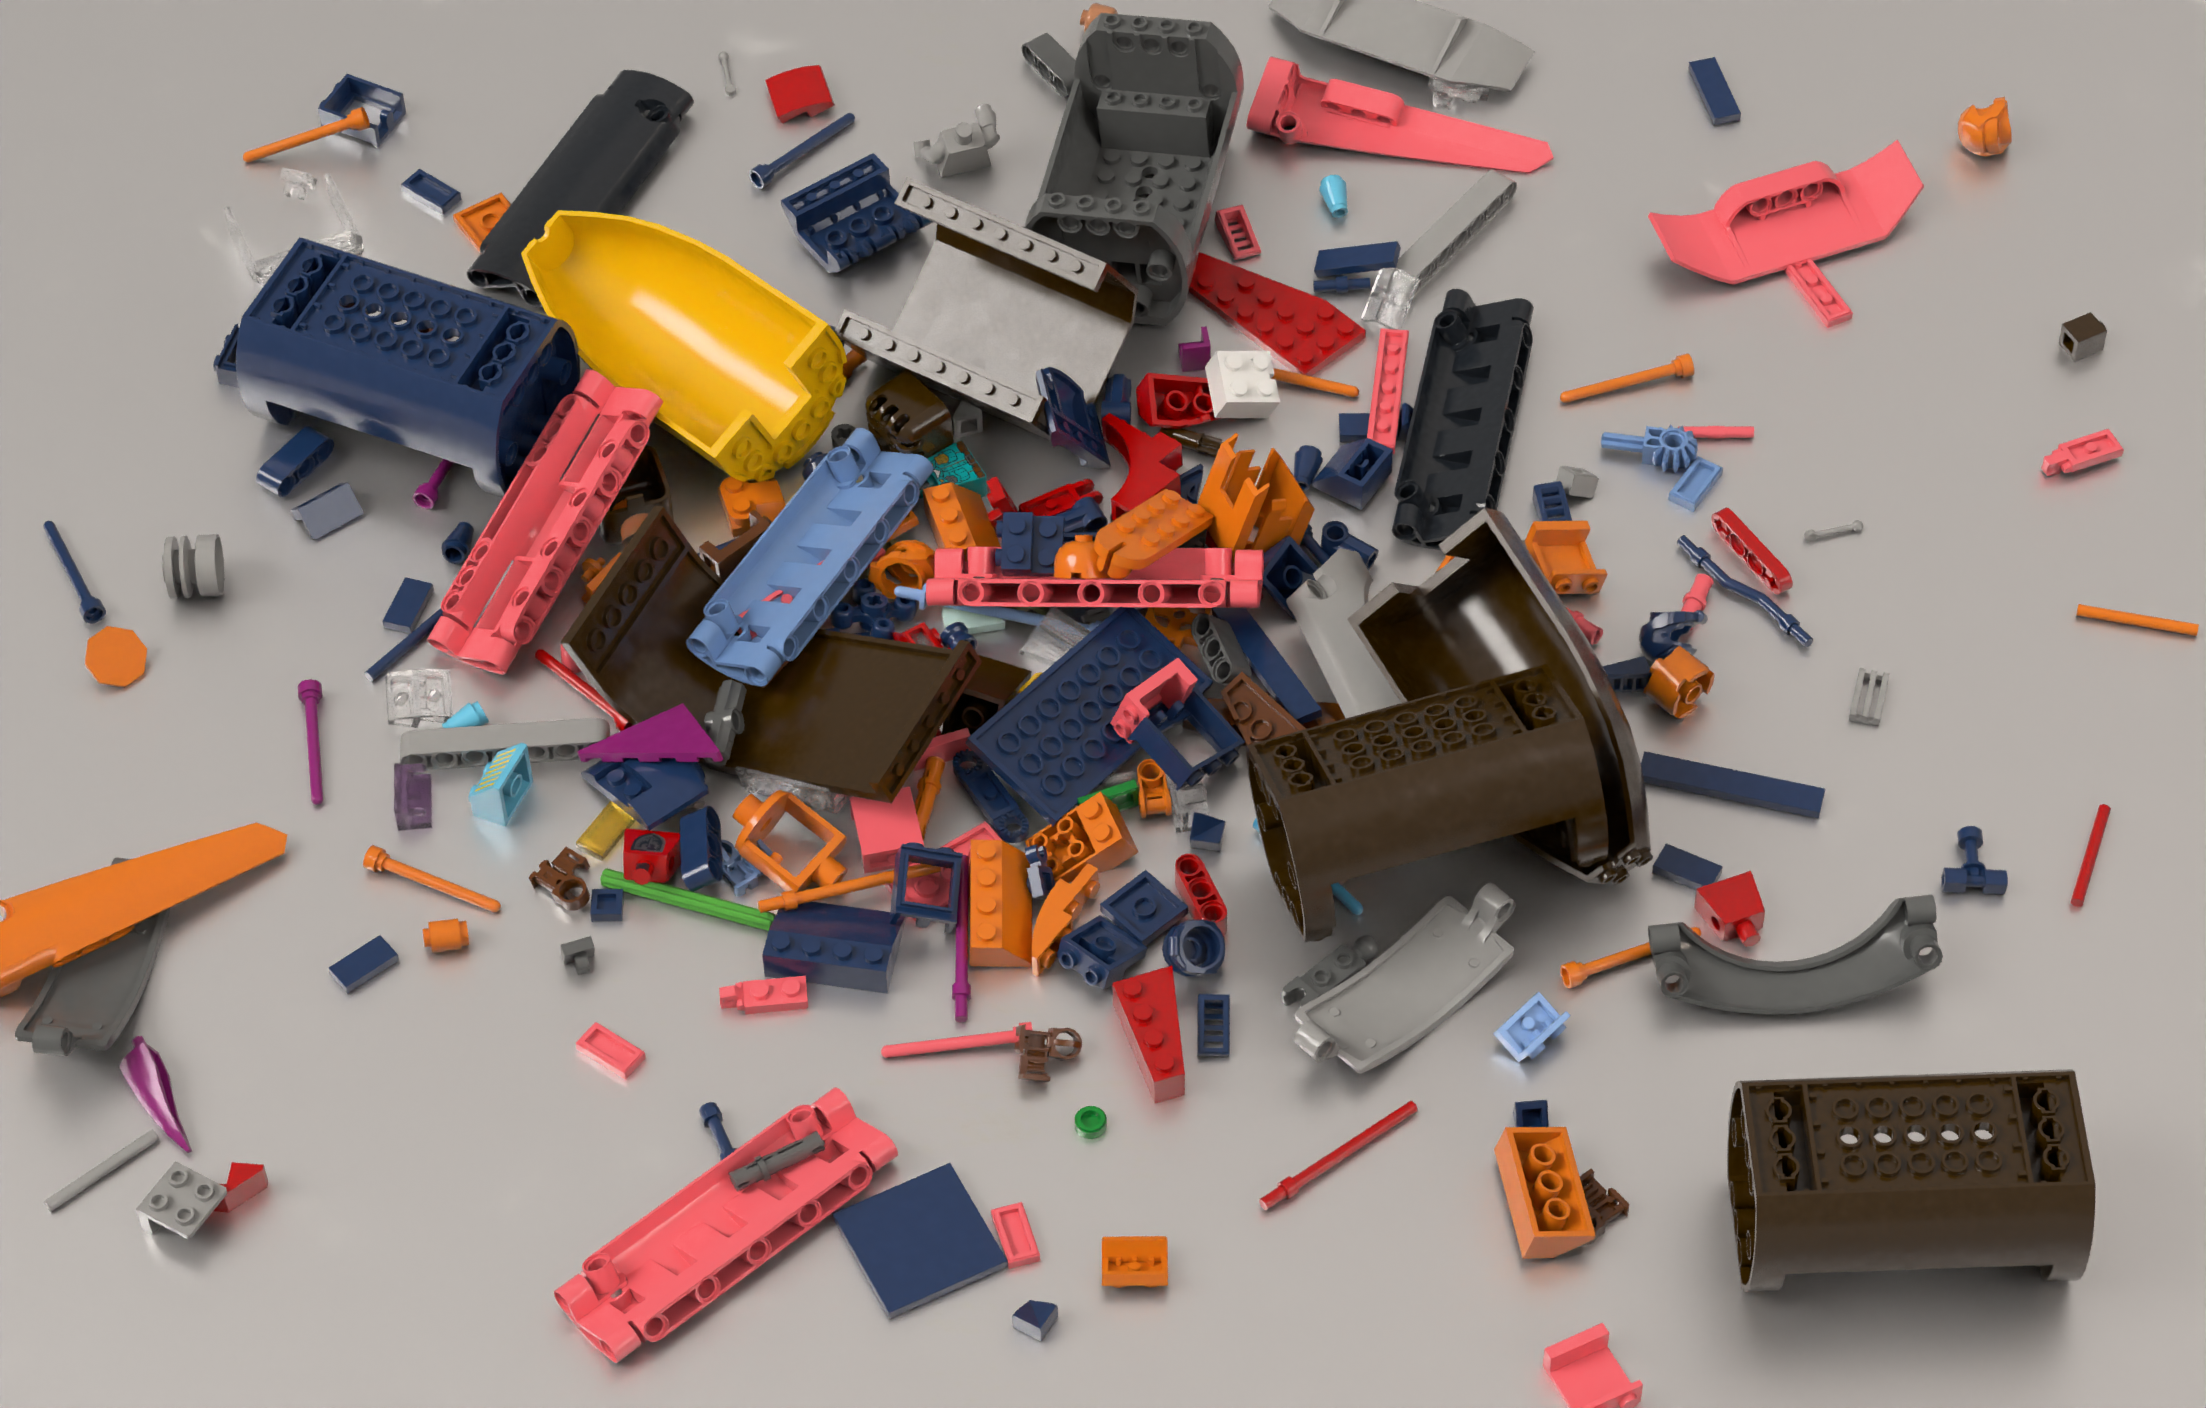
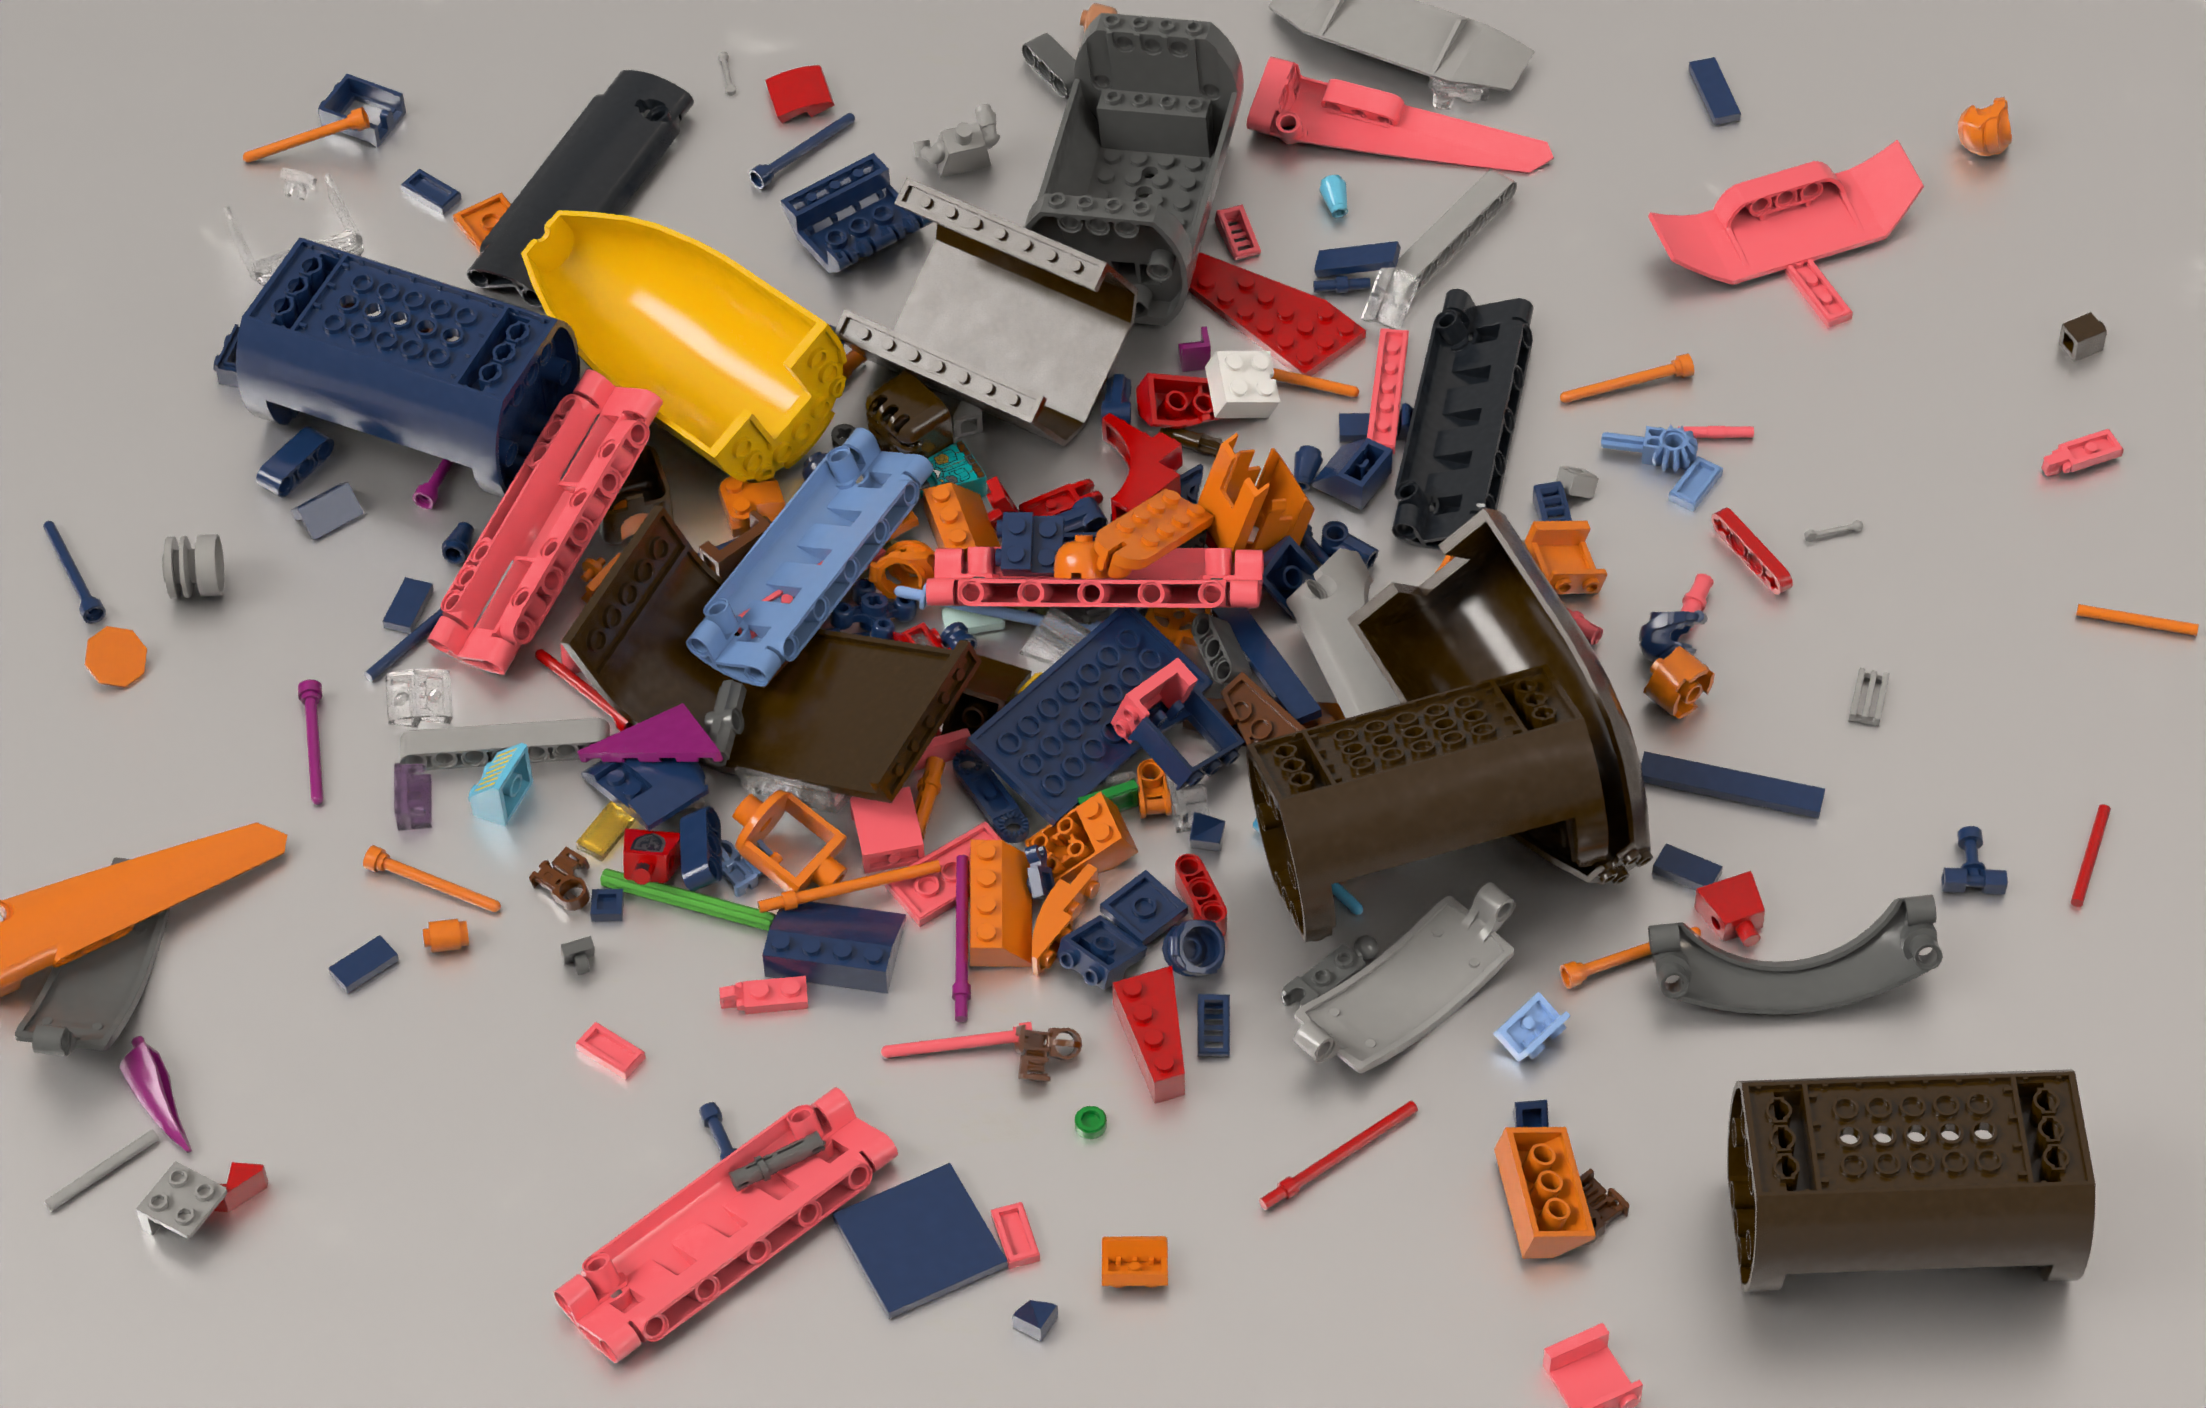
medium azure cone [442,701,489,728] -> none
dark blue window [889,842,963,934] -> none
dark blue slope [1035,367,1111,469] -> none
dark blue slope [1603,656,1652,693] -> none
dark blue bar [1677,535,1813,648] -> none

